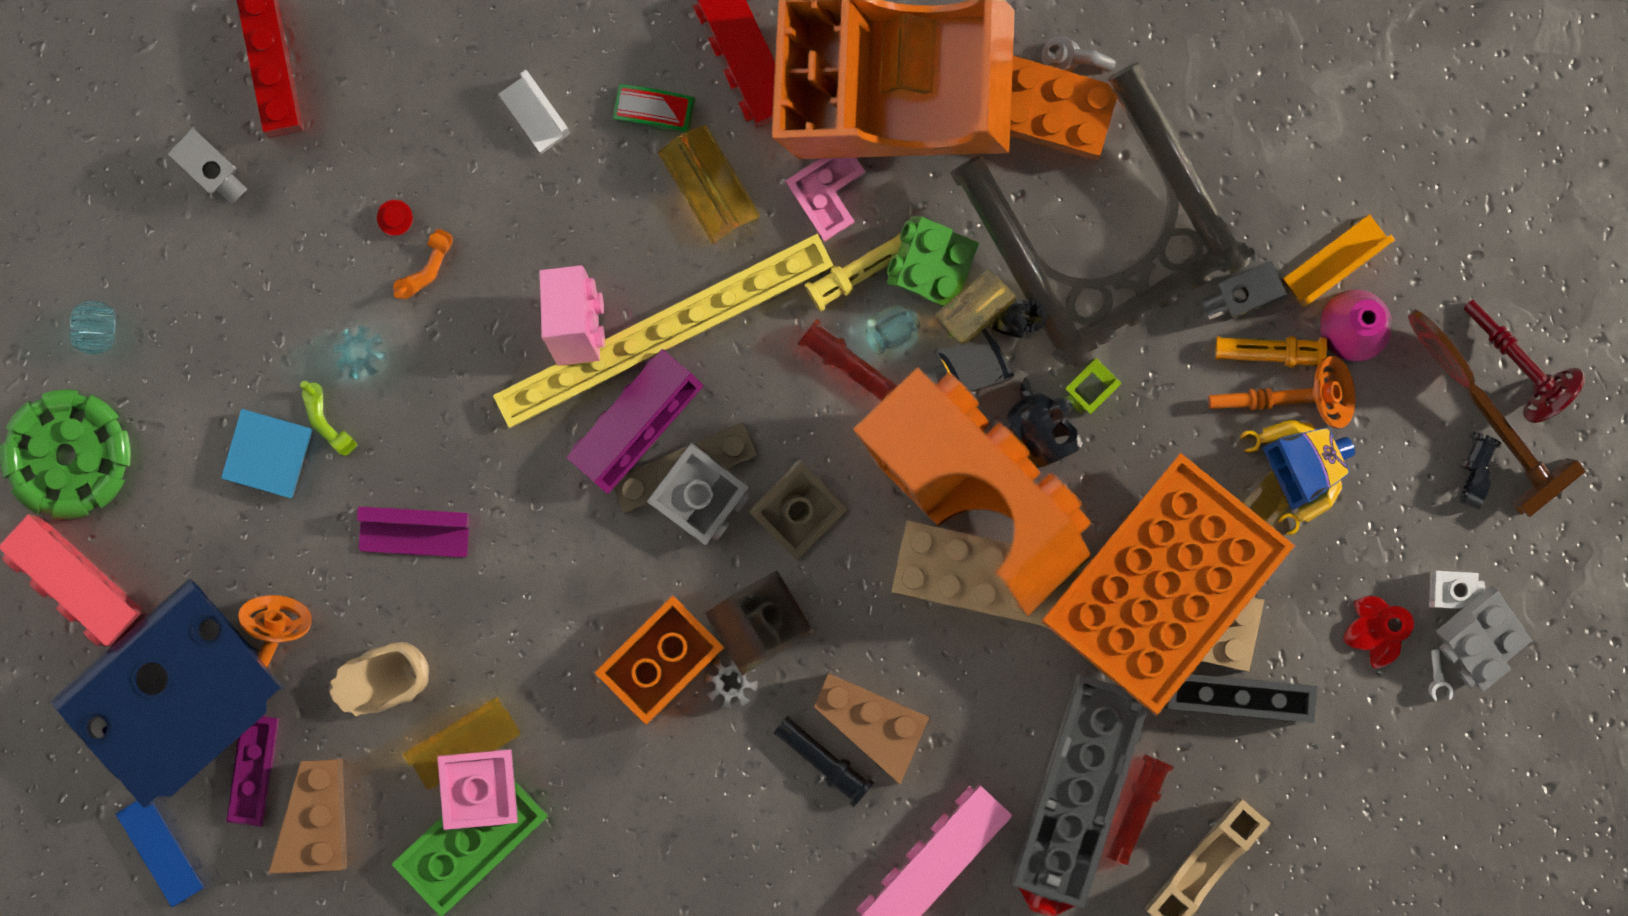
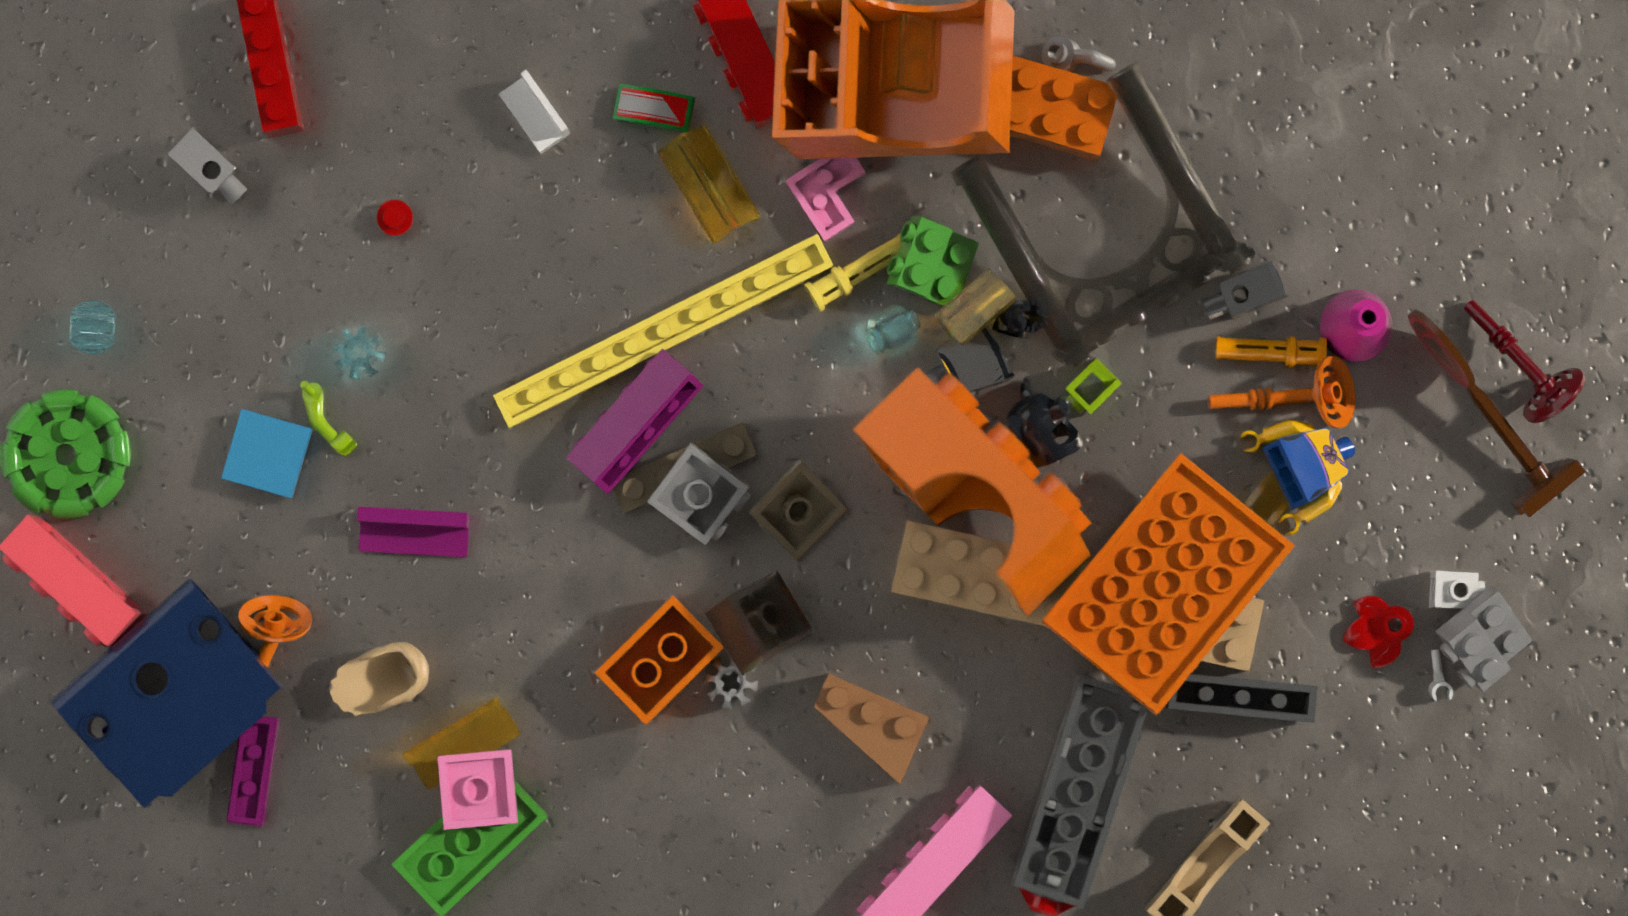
blue tile [116,801,205,907] -> none
medium nougat wedge [268,759,347,874] -> none
orange piece [393,229,453,299] -> none
bright pink brick [540,265,605,366] -> none
black pin [773,716,875,807] -> none
clear red pin [798,319,897,402] -> none
clear red pin [1106,754,1175,866] -> none
light orange panel [1282,214,1395,308] -> none
black connector [1459,431,1502,509] -> none

